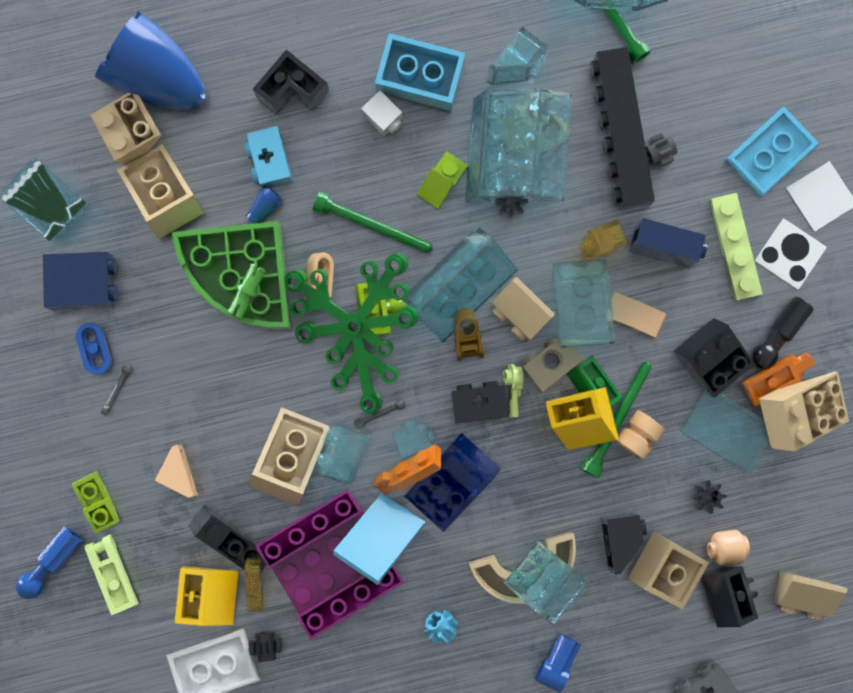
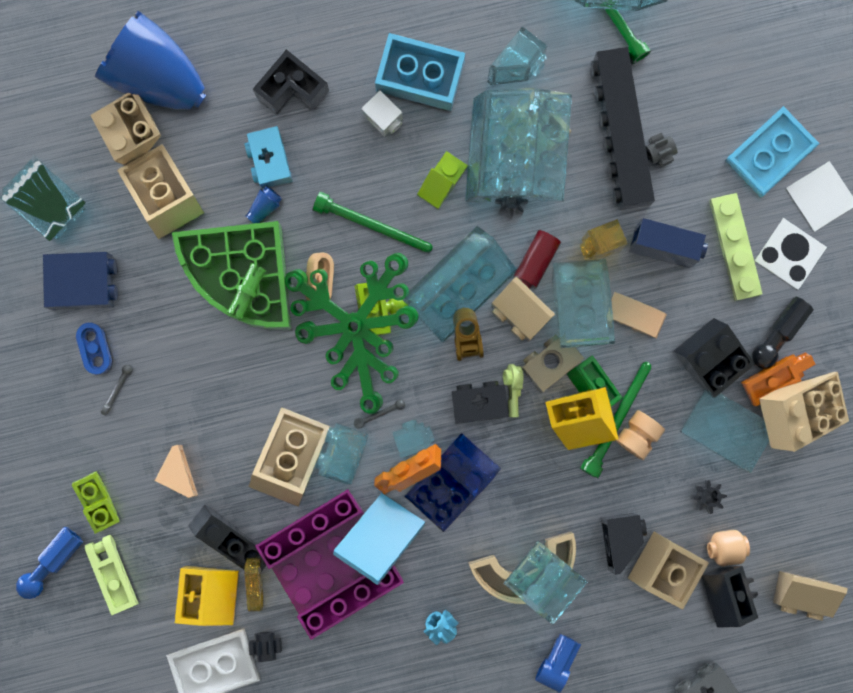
none -> dark red brick [513,230,561,289]

